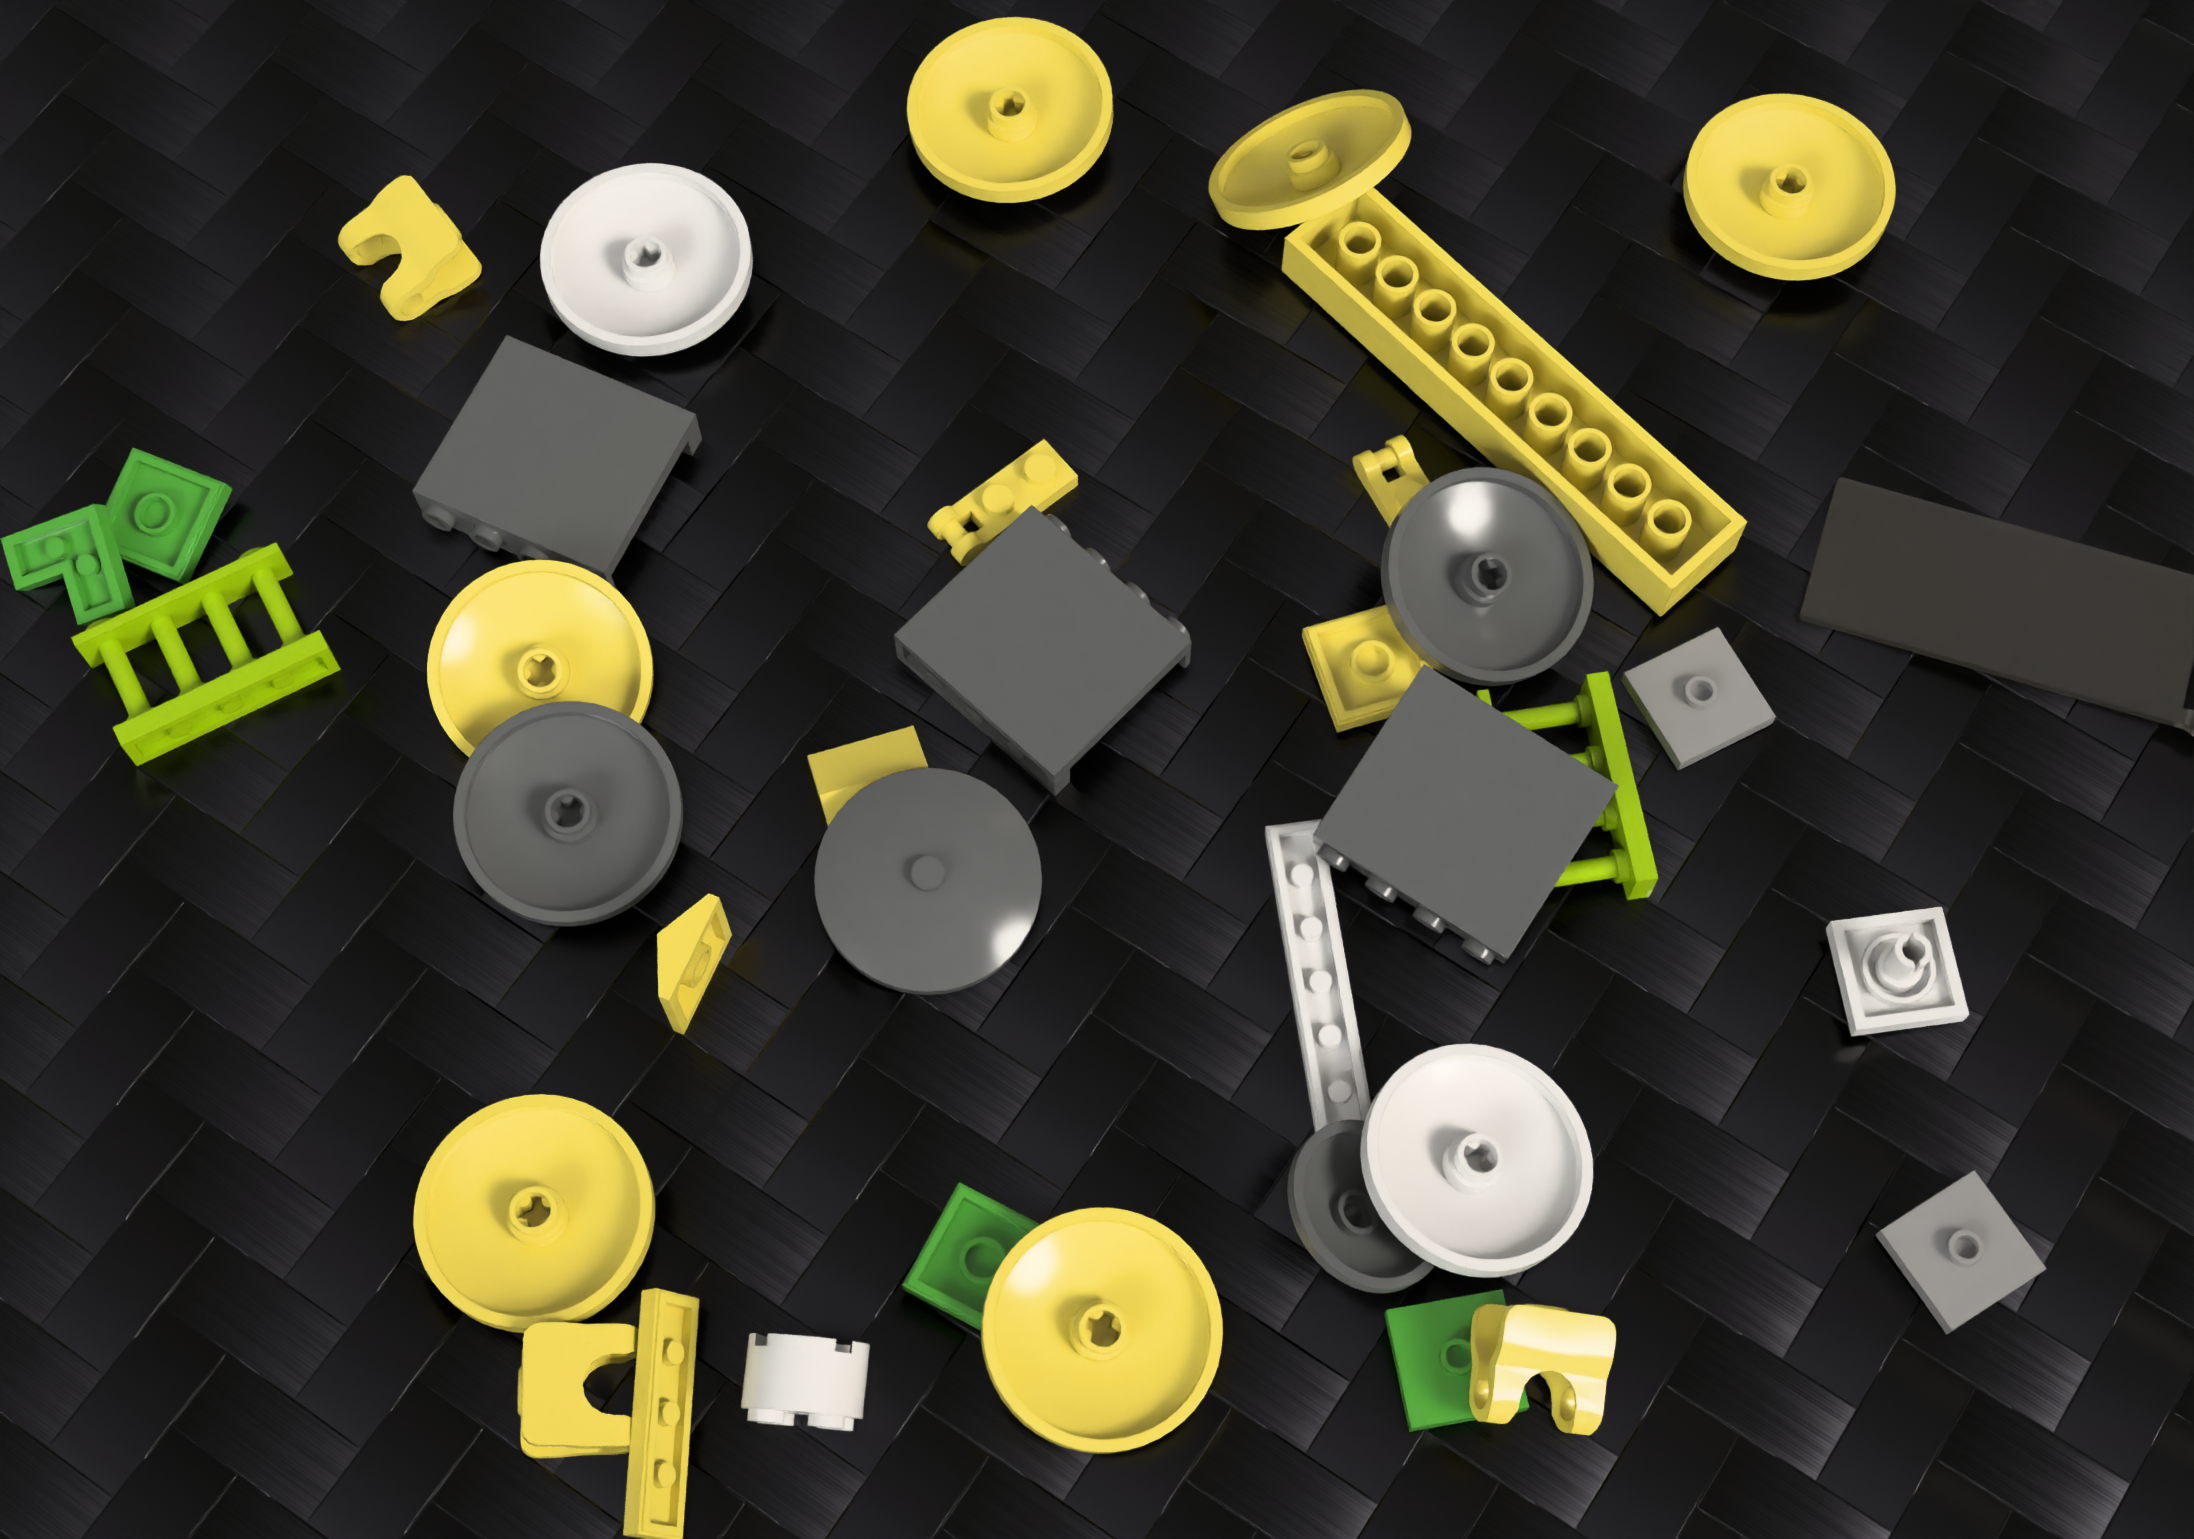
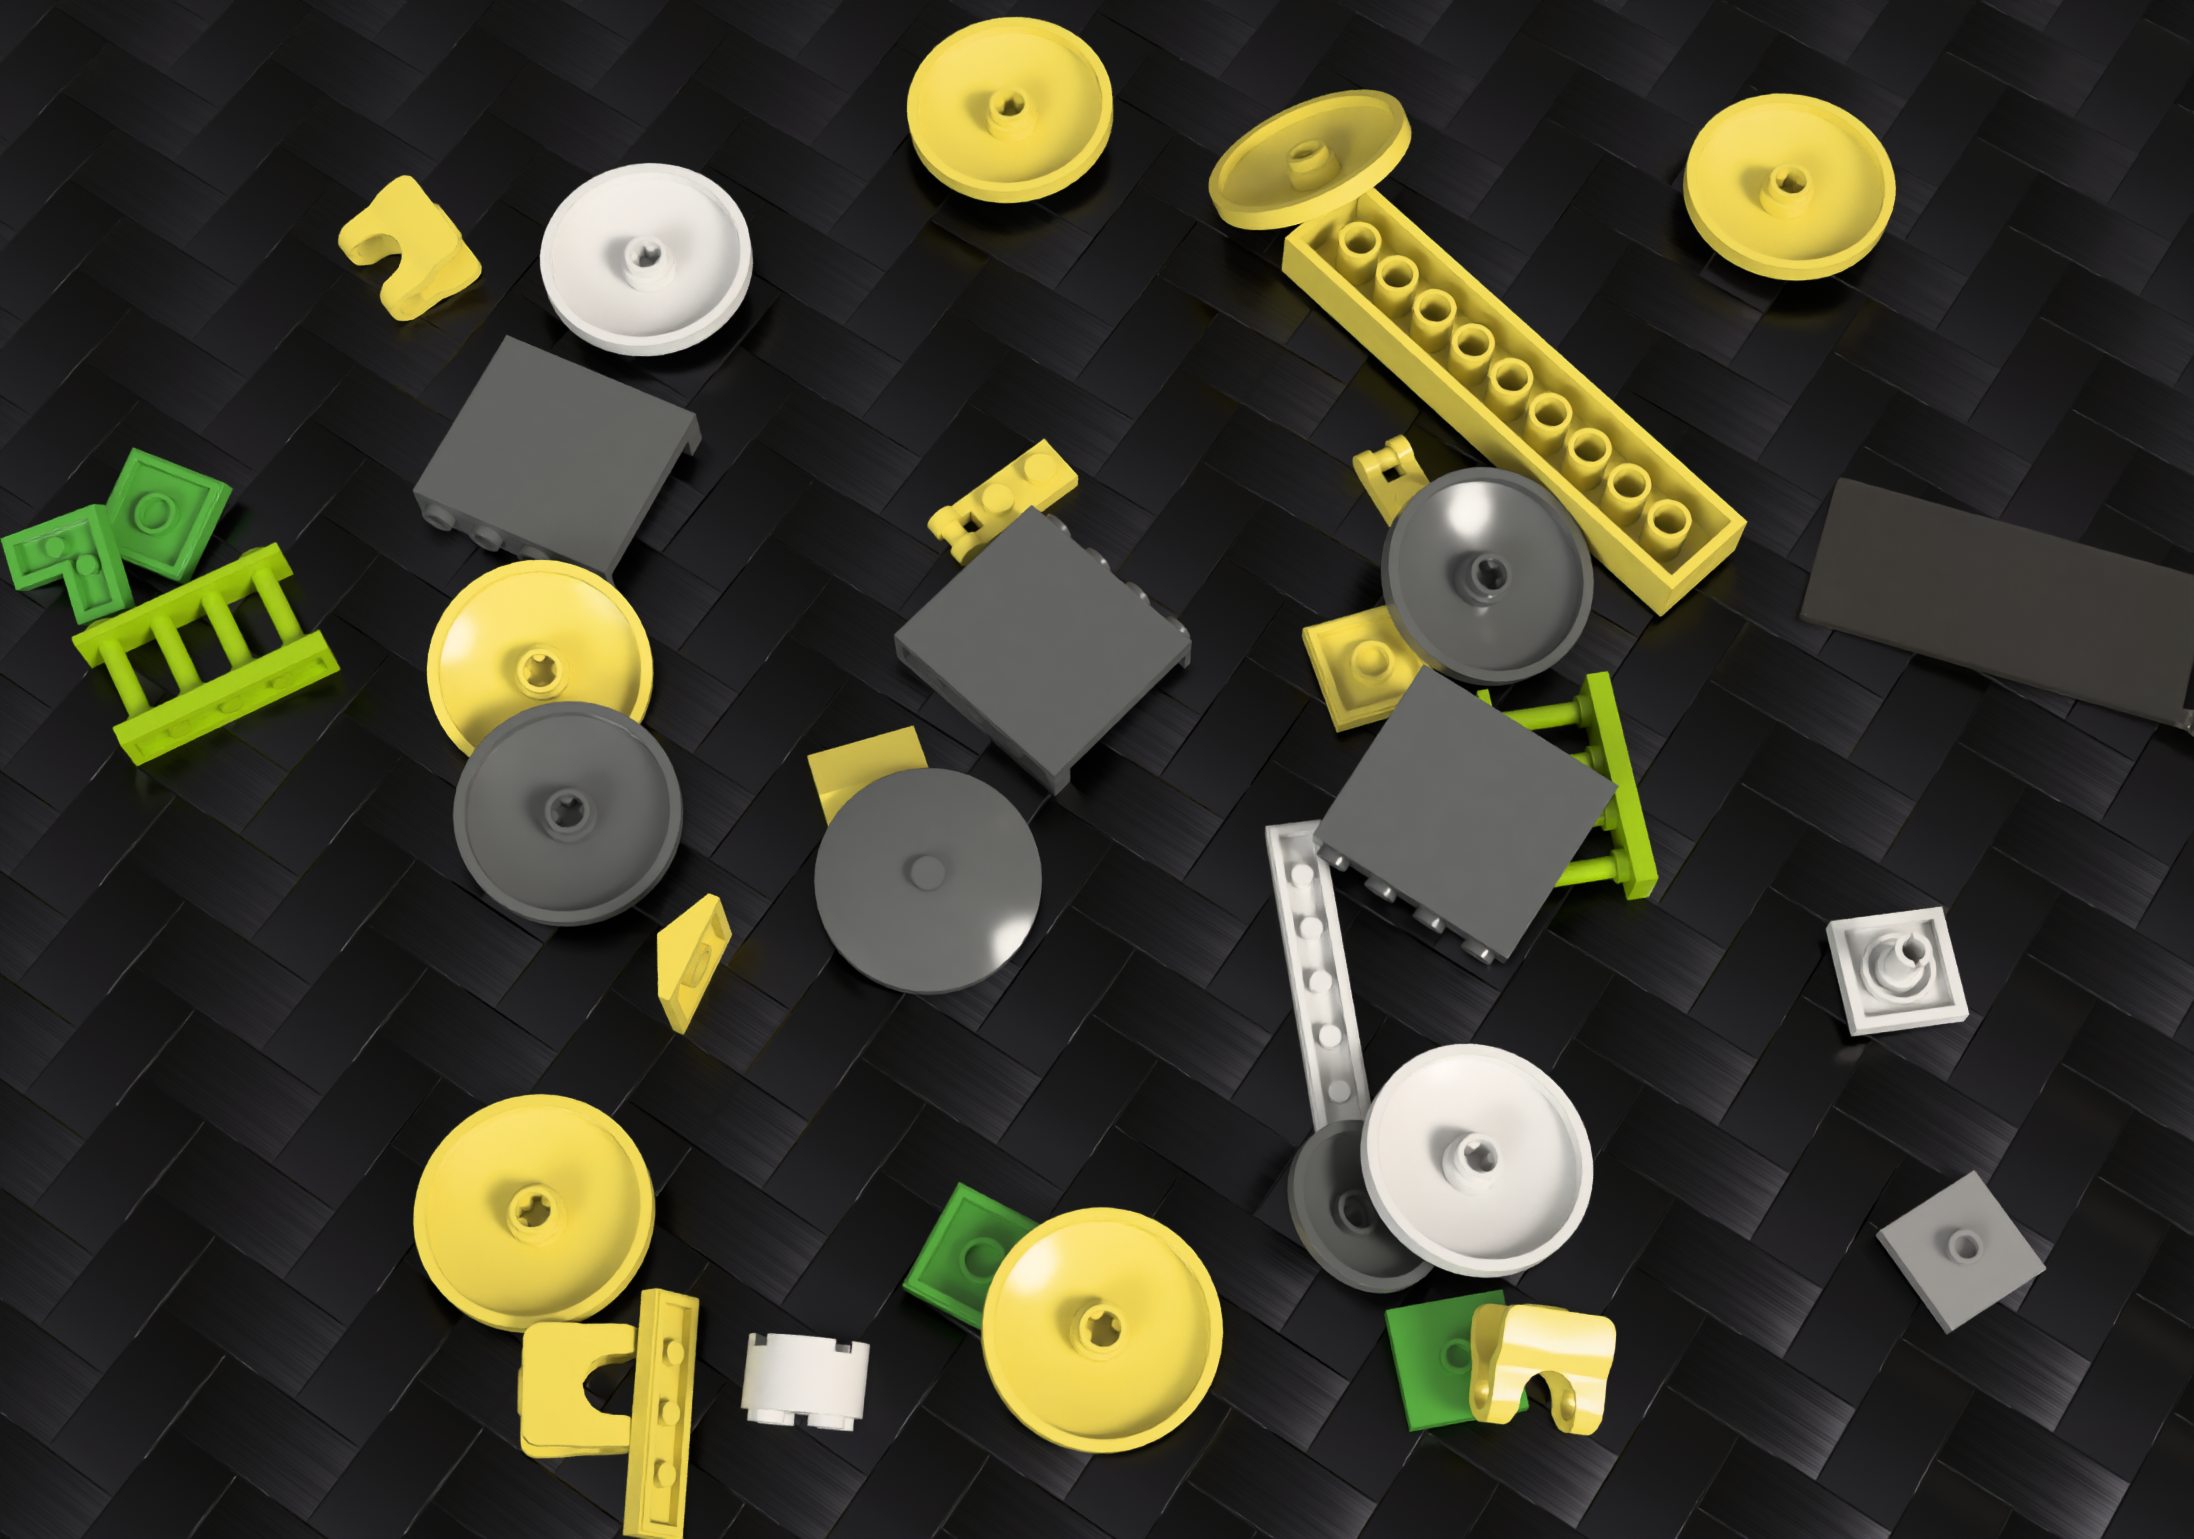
light grey plate [1621,627,1776,770] -> none

